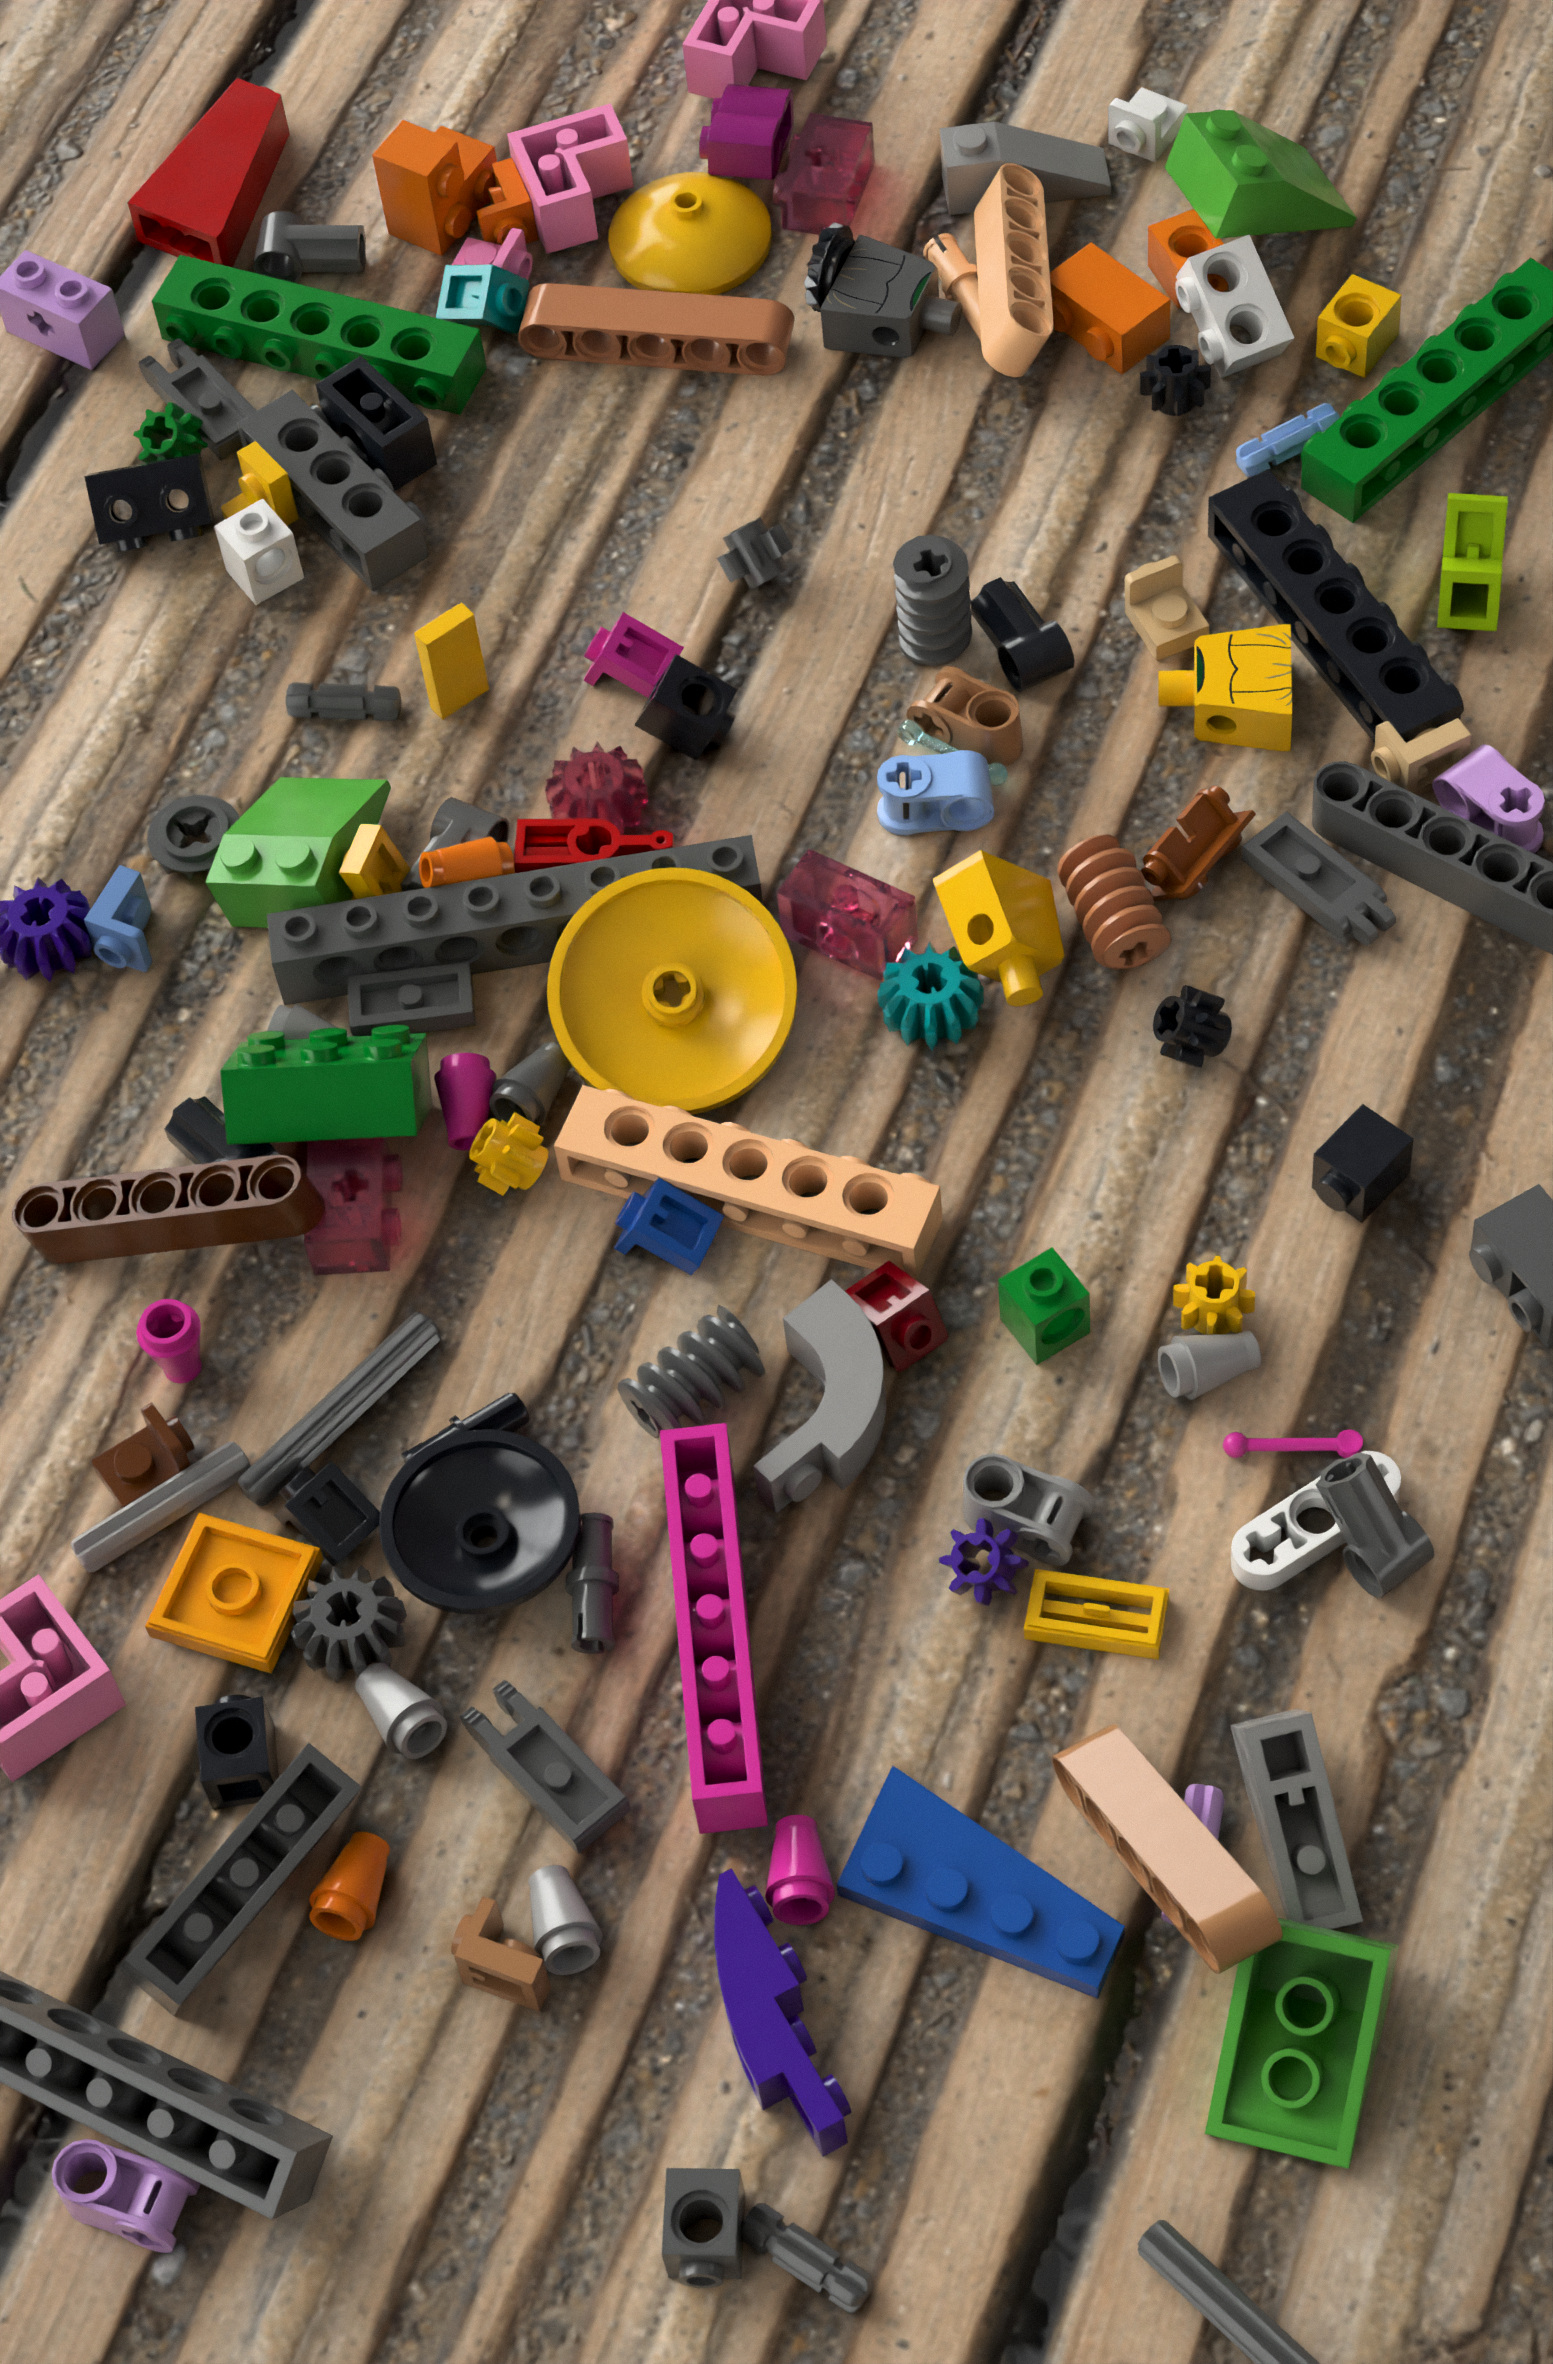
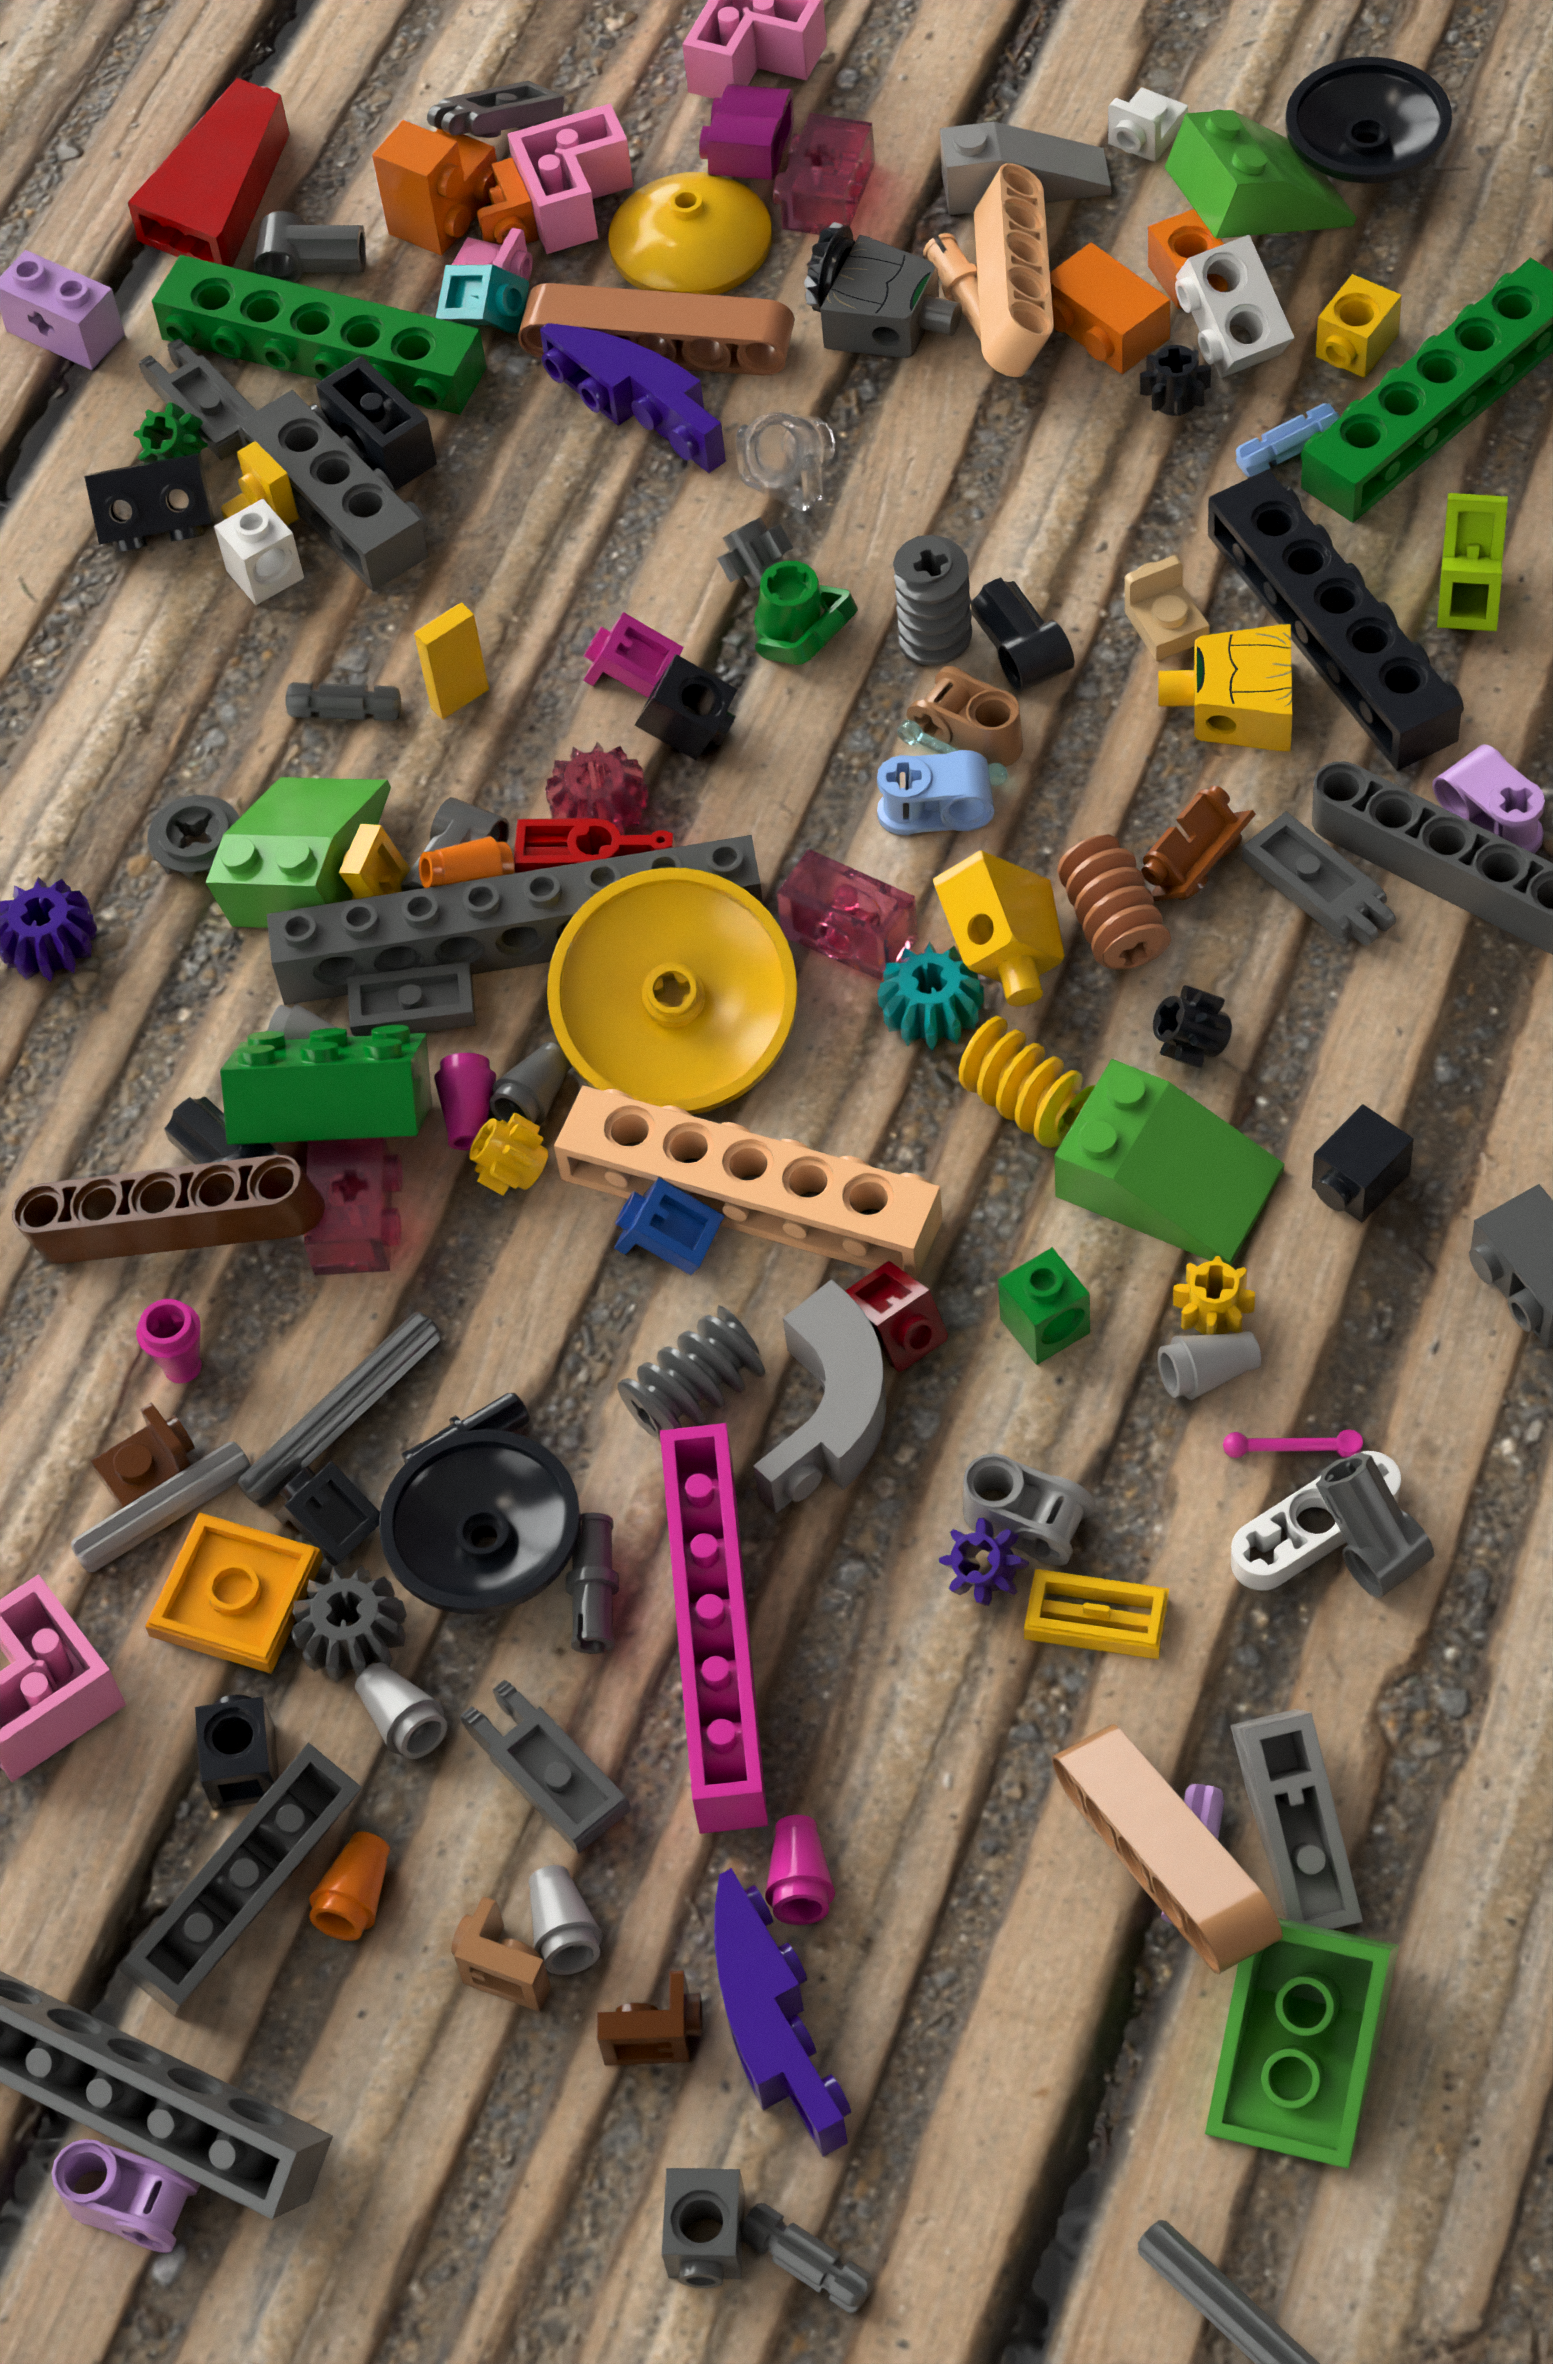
medium blue bracket [84,865,153,972] -> none
blue wing [836,1765,1125,1999] -> none
tan bracket [1371,718,1471,796] -> none
none -> dark grey hinge [427,80,564,138]
none -> dark purple slope [540,323,726,473]
none -> reddish brown bracket [597,1970,703,2066]
none -> clear piece [736,412,835,512]
none -> green piece [754,560,858,665]
none -> yellow piece [959,1016,1096,1148]
none -> bright green slope [1054,1059,1285,1266]
none -> black dish [1285,57,1452,184]

